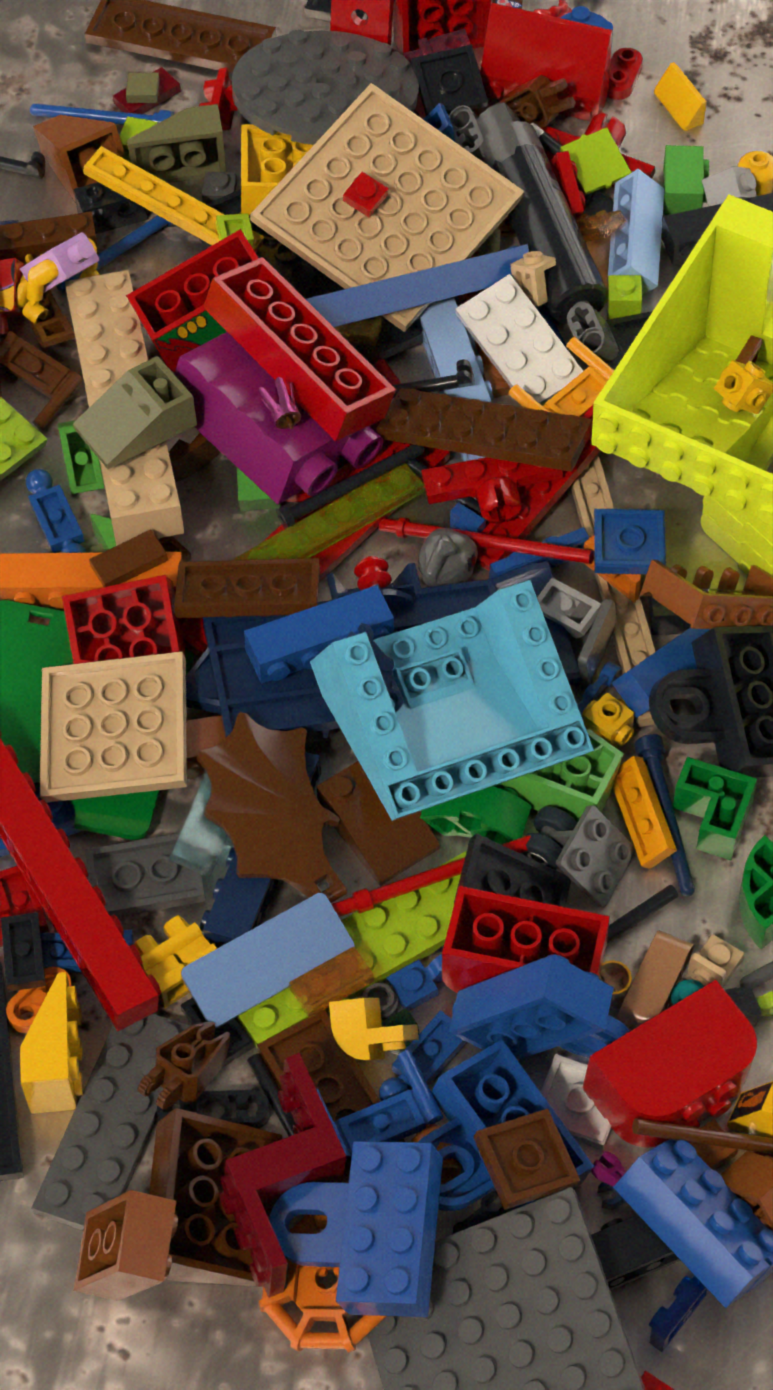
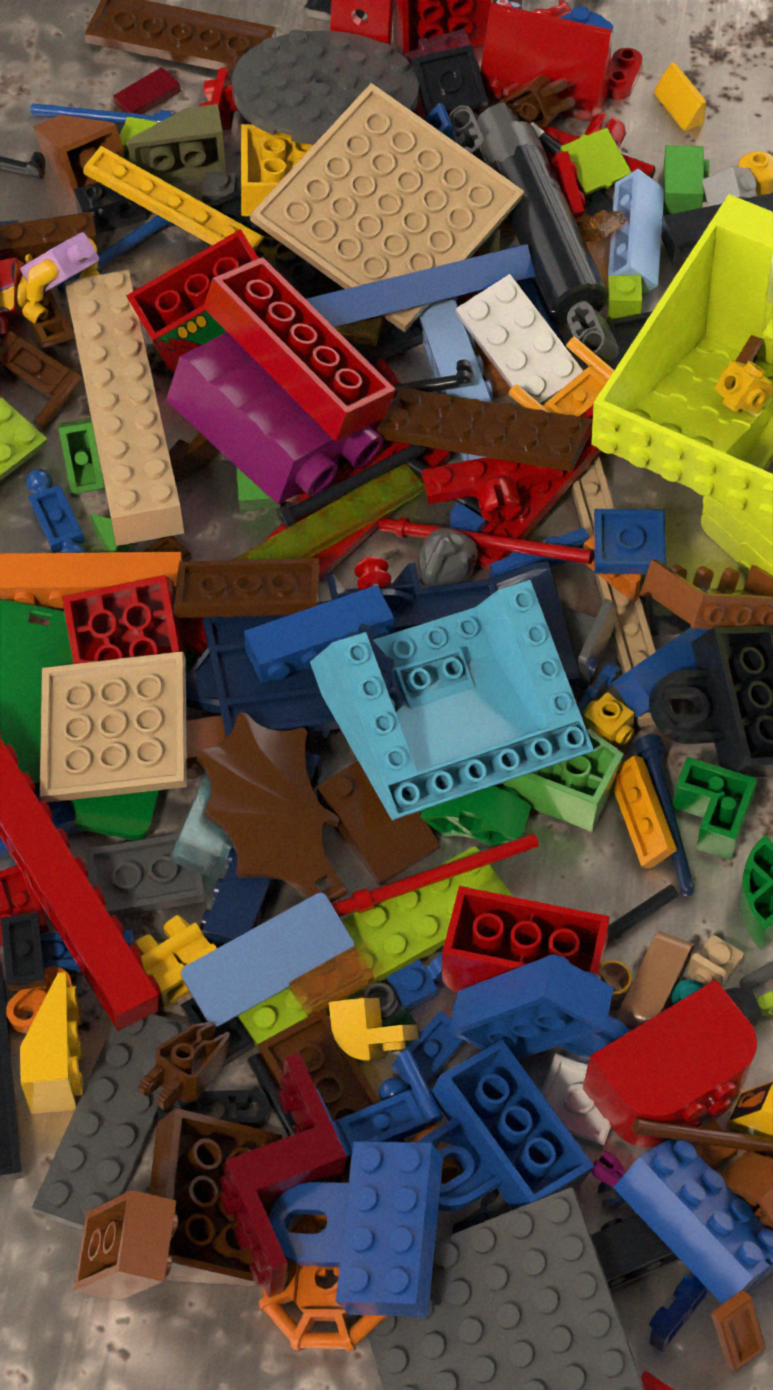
olive slope [73,356,197,469] -> none
reddish brown tile [89,529,168,587] -> none
olive tile [126,73,160,103] -> none
lime tile [216,213,254,247] -> none
flat silver piece [259,377,301,429] -> none
red plate [343,171,389,218] -> none
black plate [454,834,572,907] -> none
reddish brown plate [473,1109,580,1210] -> none
tan bracket [510,251,556,306] -> none
dark grey plate [520,805,635,907] -> none
light grey slope [537,578,602,639] -> none
none -> dark orange tile [711,1290,766,1371]

